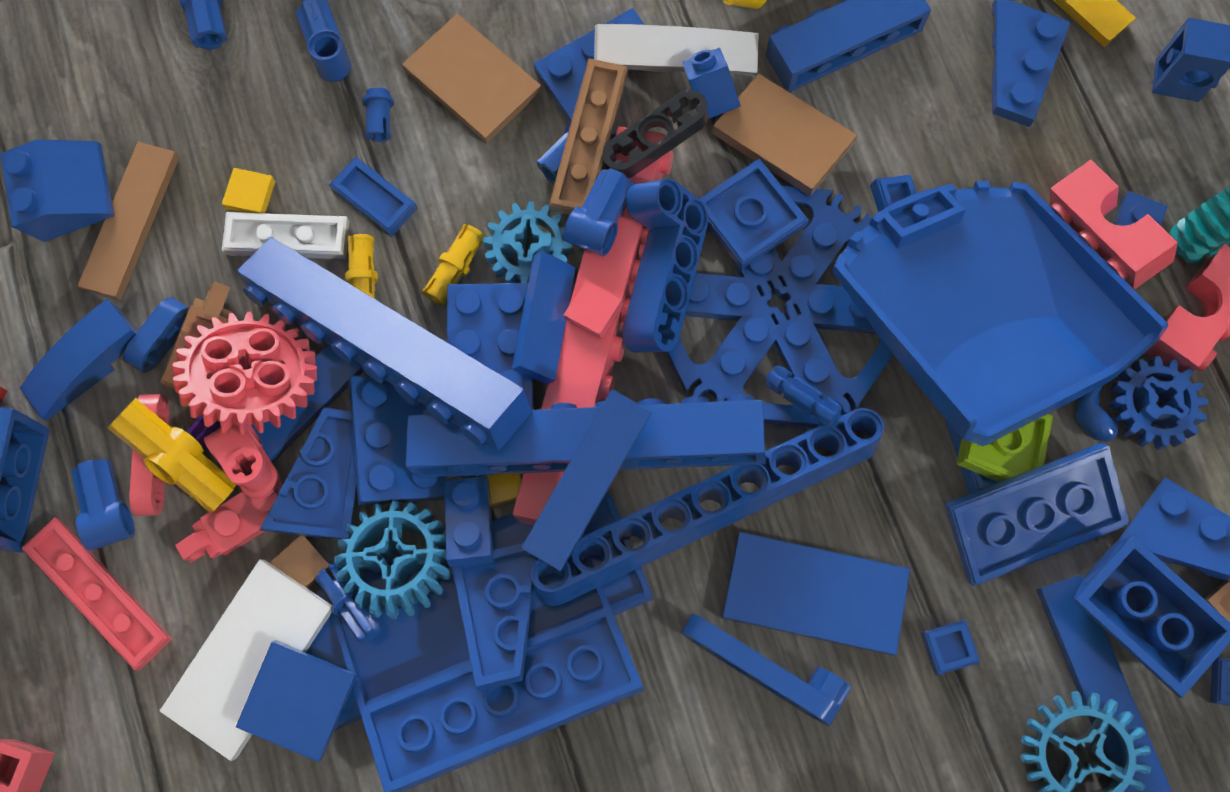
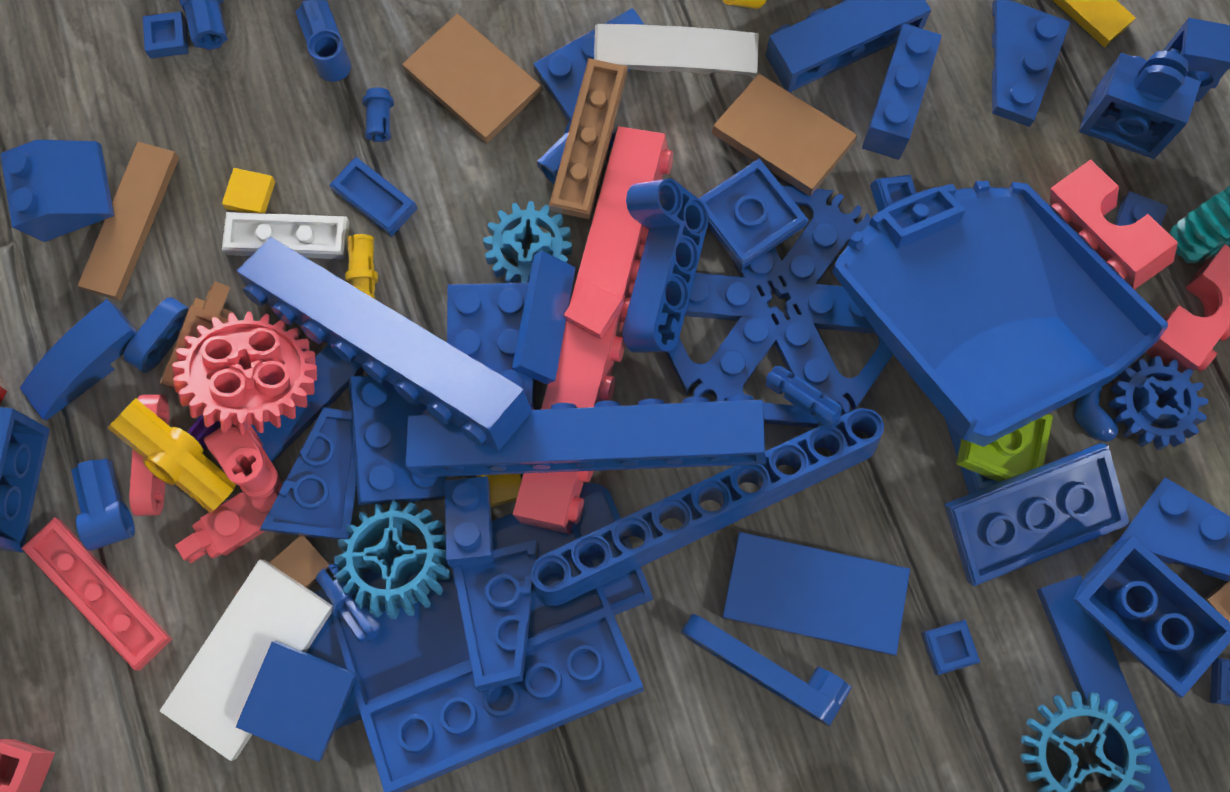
yellow pin [422,224,486,306] -> none
blue tile [521,389,652,571] -> none
blue piece [563,168,634,257] -> none
black beam [603,90,708,178] -> none
blue brick [682,47,741,119] -> none
none -> blue tile [143,11,189,59]
none -> blue brick [862,23,942,160]
none -> blue brick [1079,51,1201,159]

